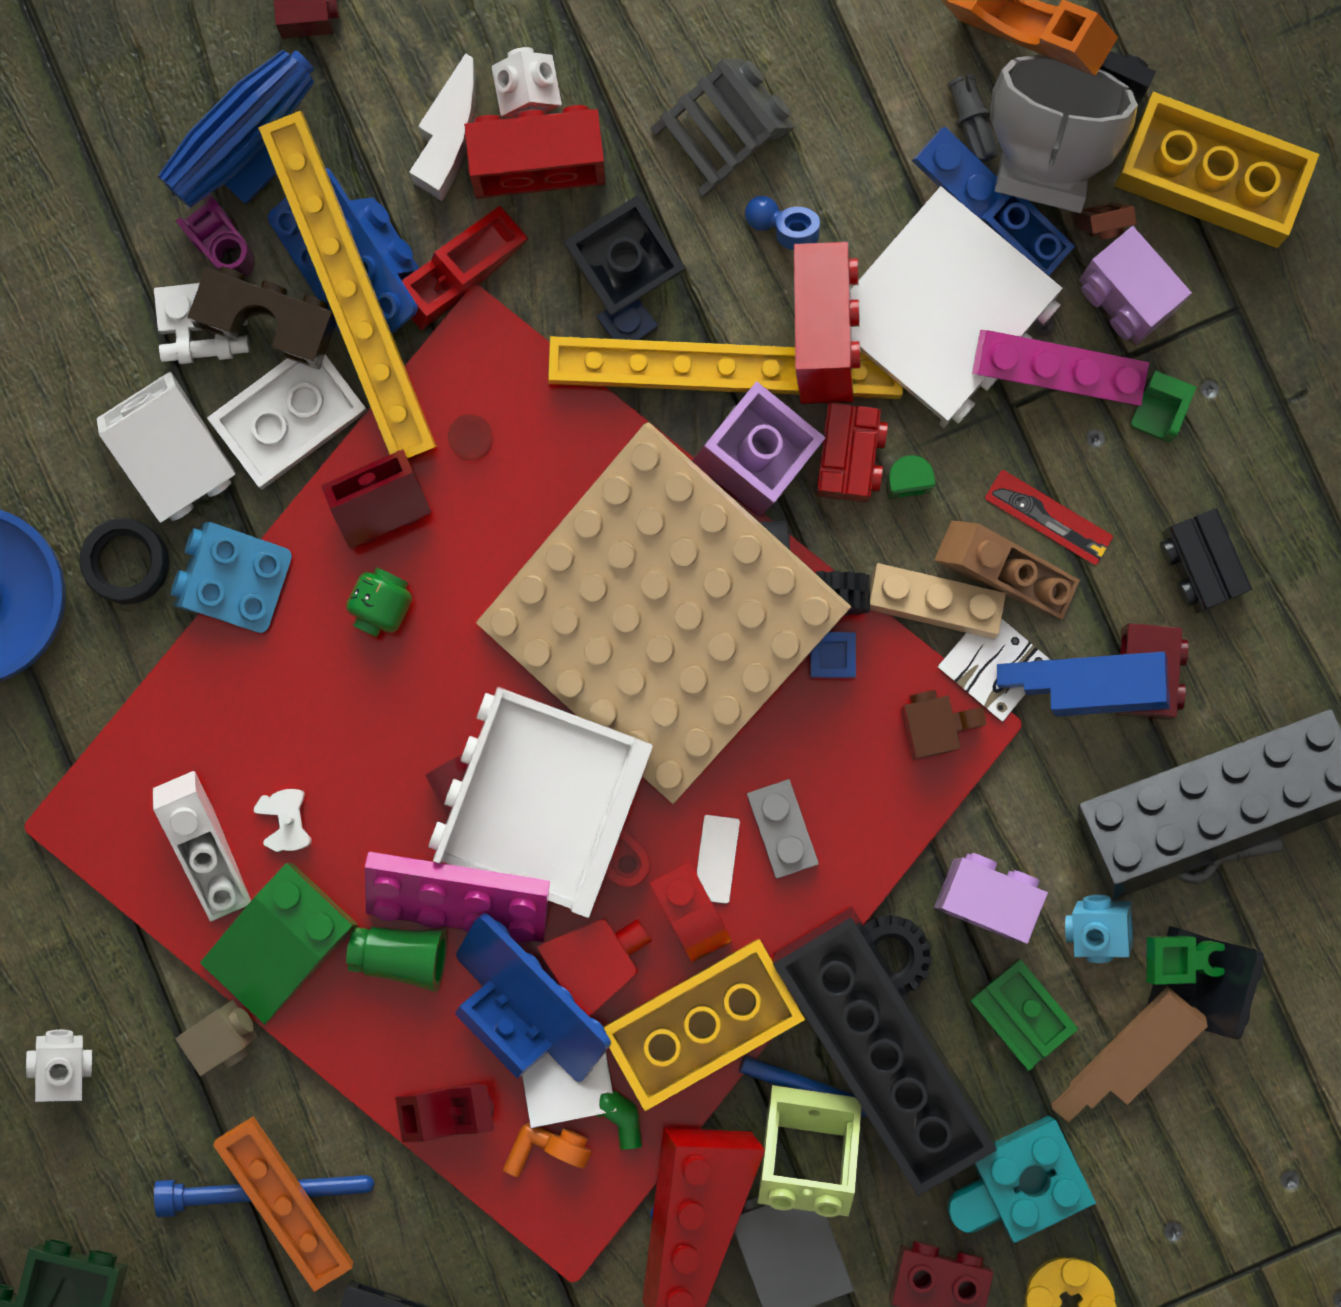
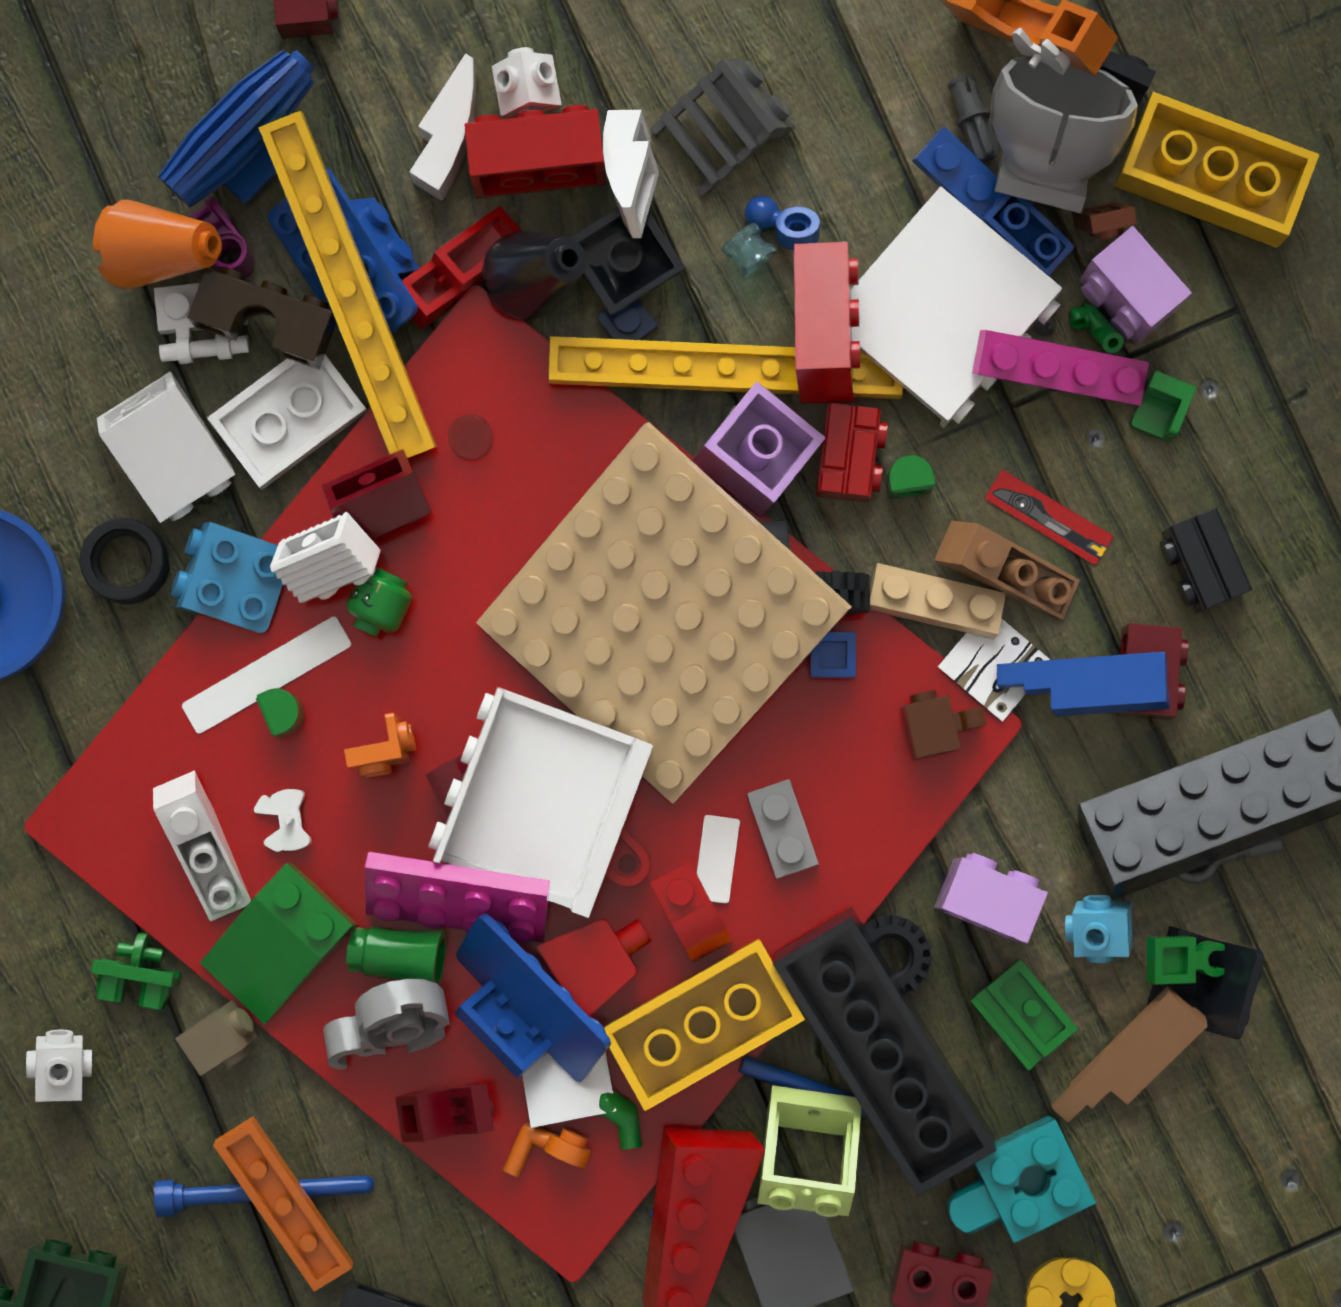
none -> green hips [91,932,182,1010]
none -> orange cone [93,200,222,289]
none -> white sticker [182,617,351,734]
none -> green brick [256,688,304,739]
none -> white brick [270,512,381,603]
none -> light grey piece [323,979,450,1070]
none -> orange bracket [344,713,416,778]
none -> black cone [482,231,587,320]
none -> white slope [603,110,659,238]
none -> clear light blue wheel [721,223,777,278]
none -> white piece [1011,28,1071,75]
none -> green arm [1068,303,1124,353]

